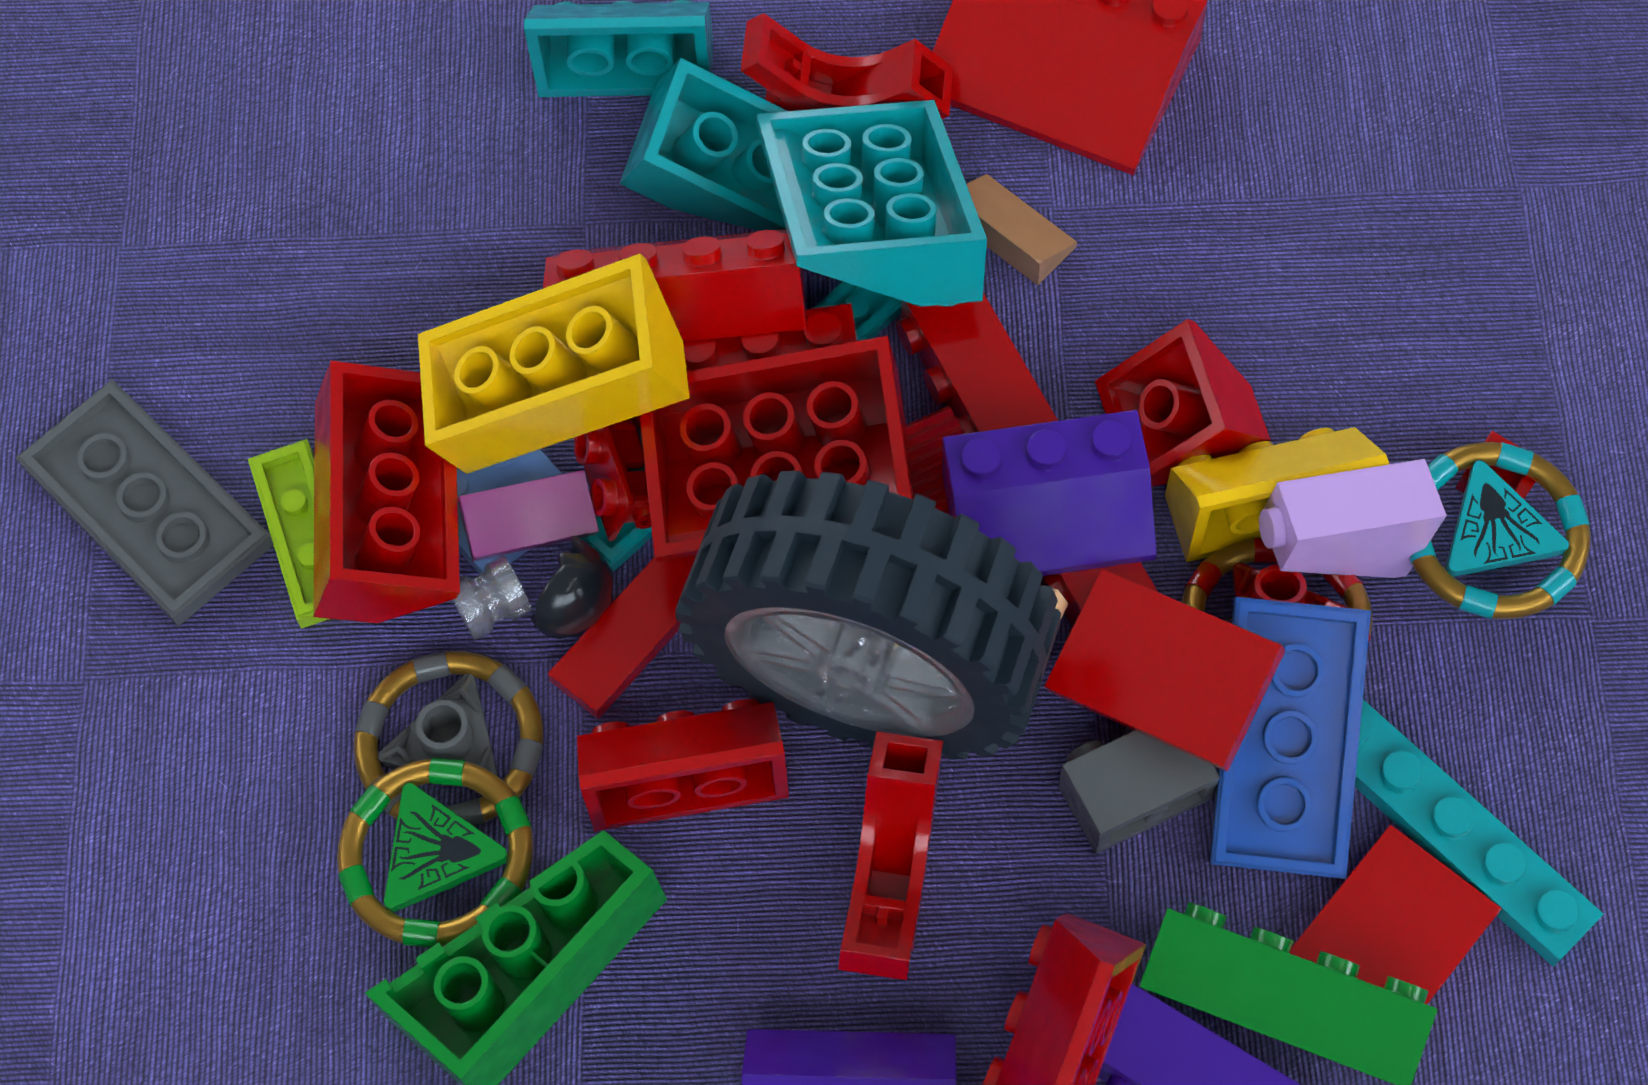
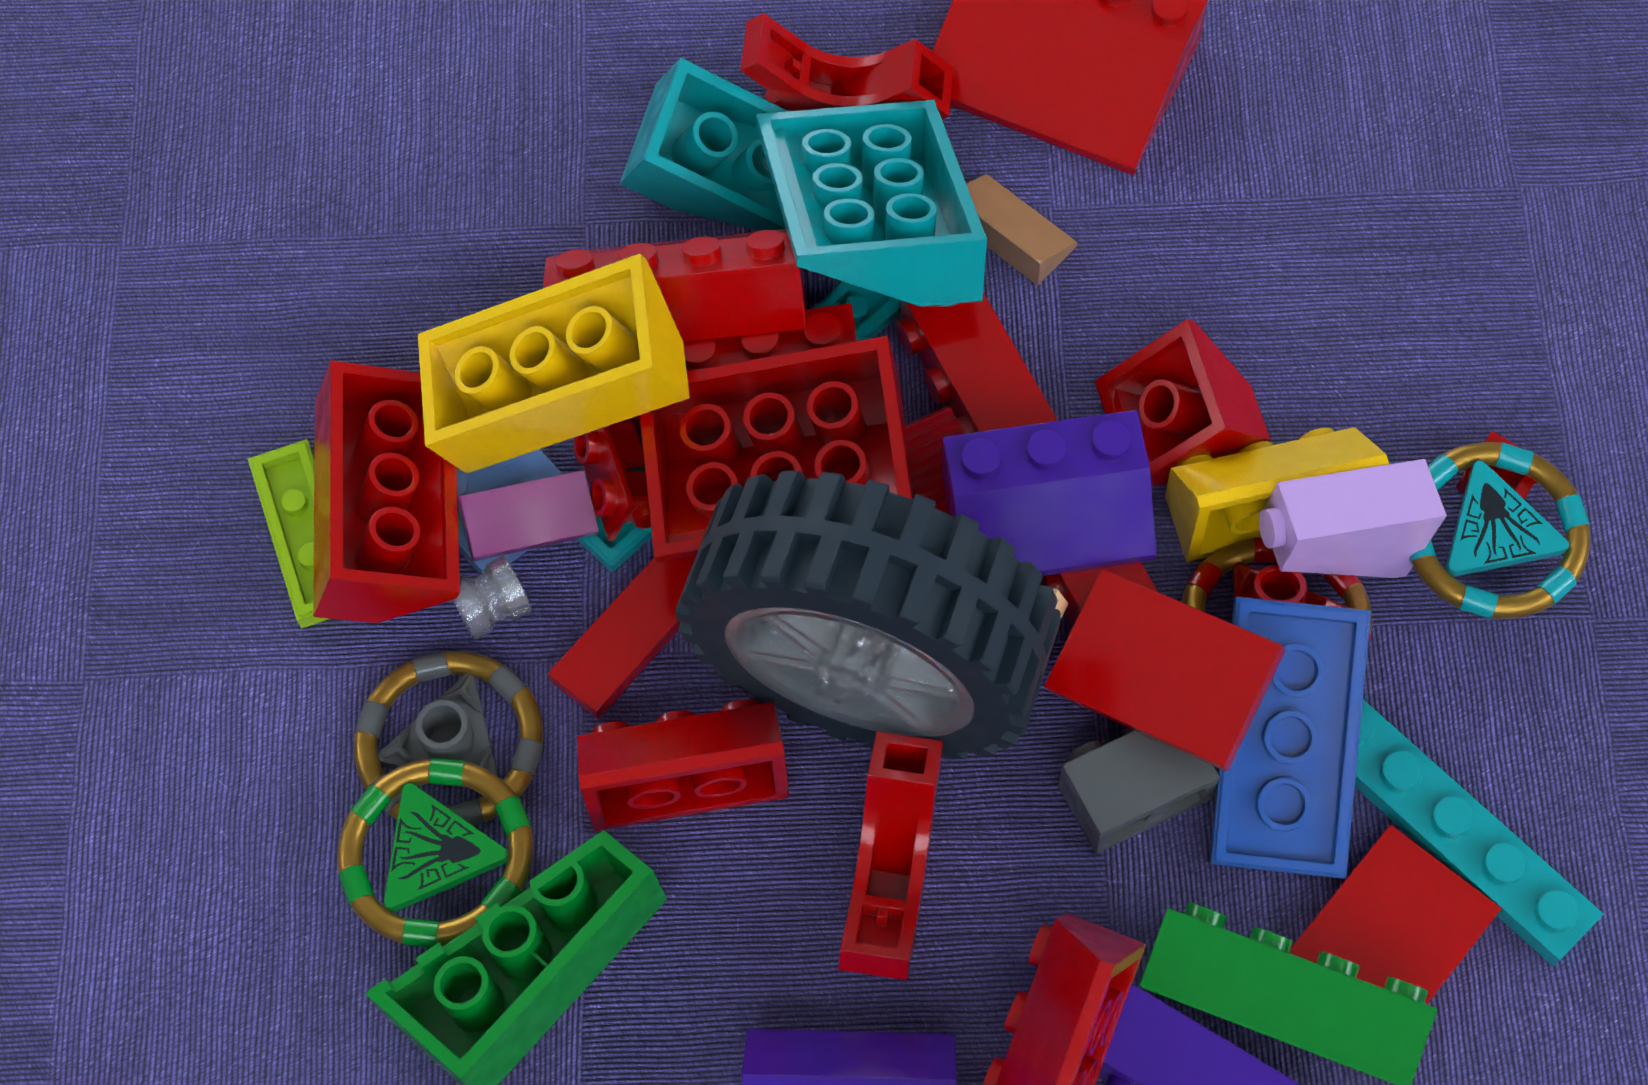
dark grey tile [16,379,274,627] -> none
teal slope [524,0,713,97] -> none
black hair [531,536,614,639] -> none

